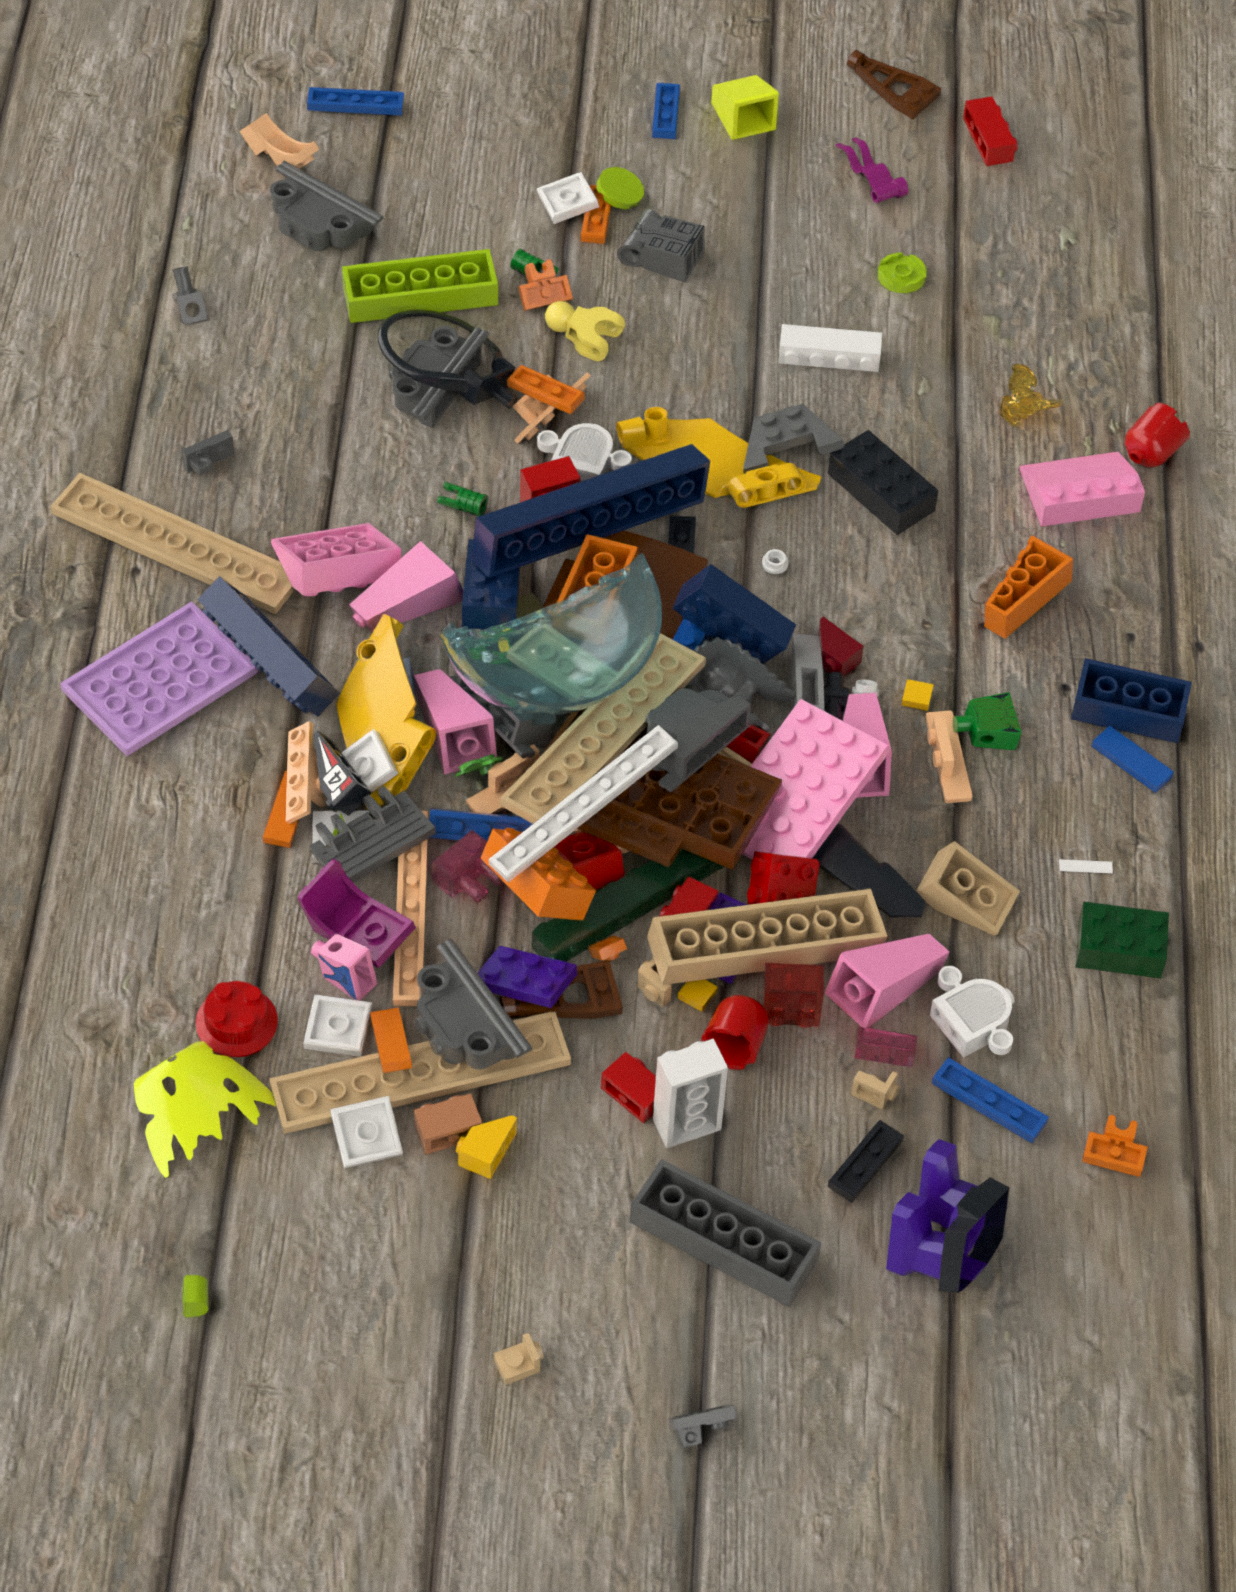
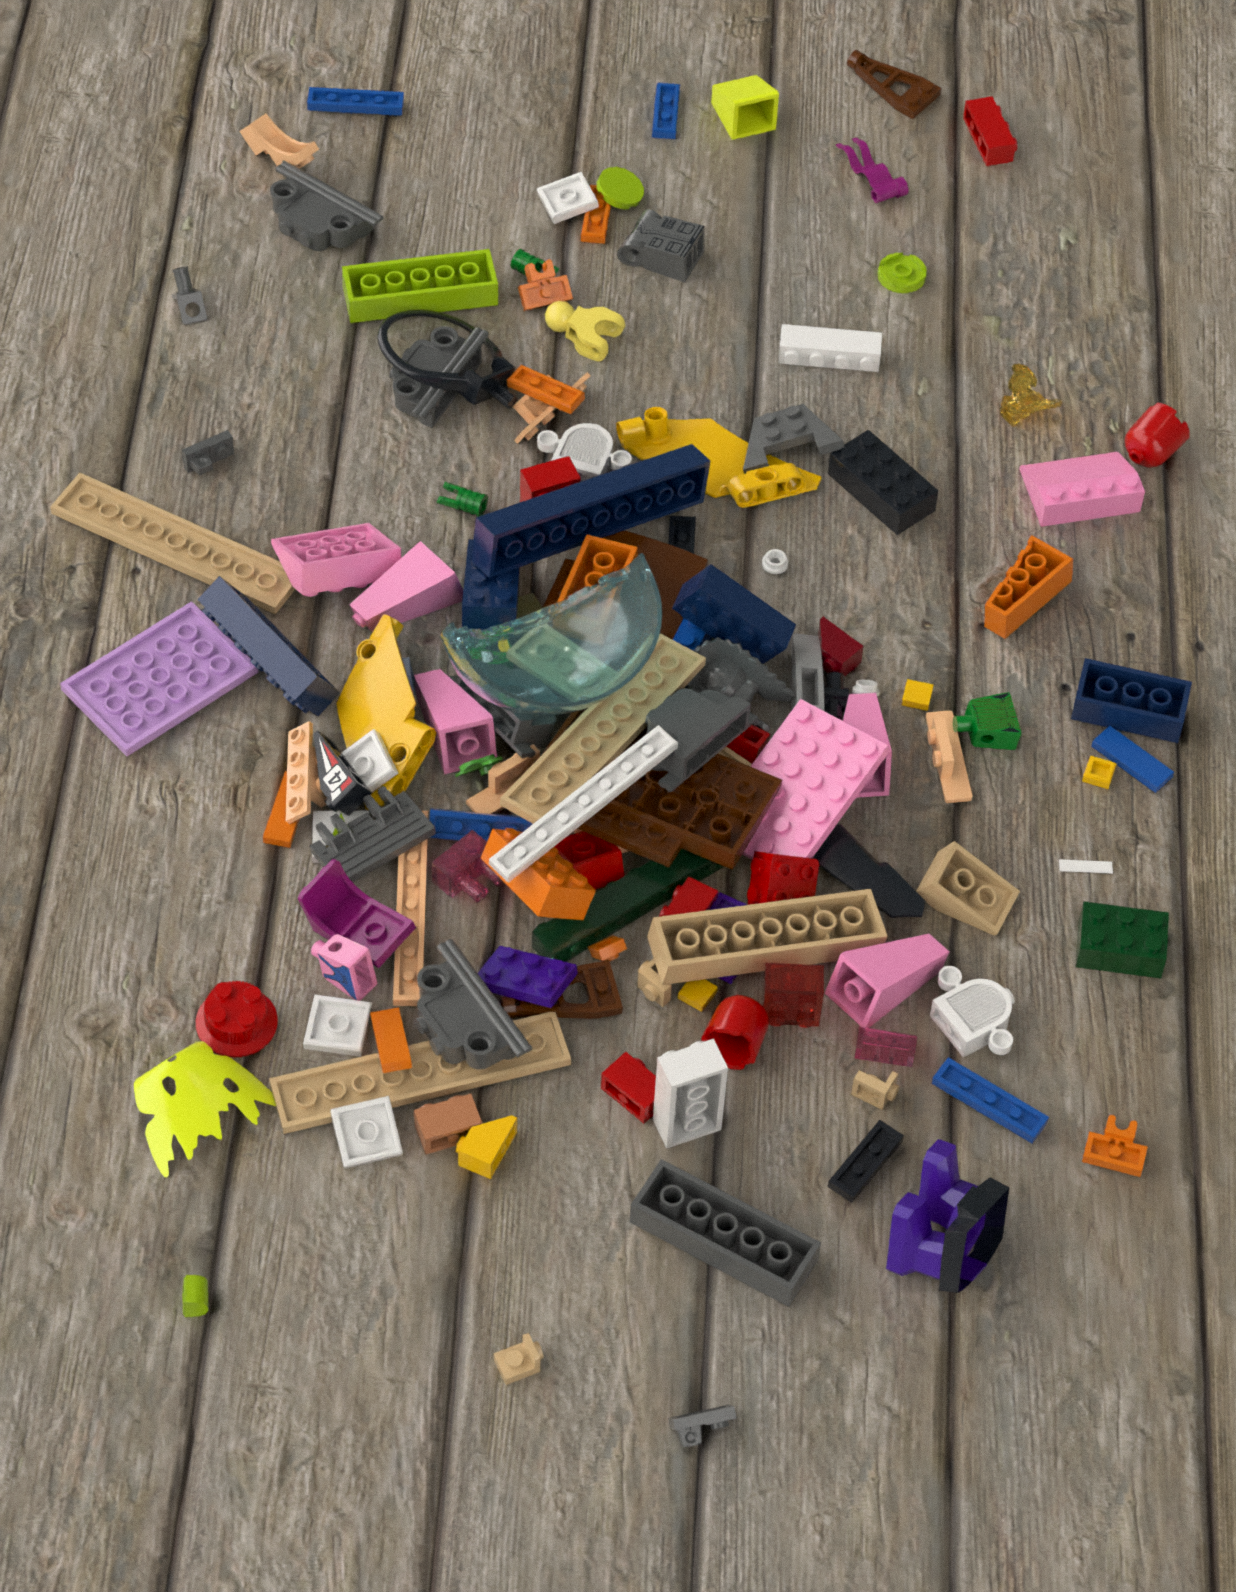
none -> yellow tile [1082,755,1117,789]

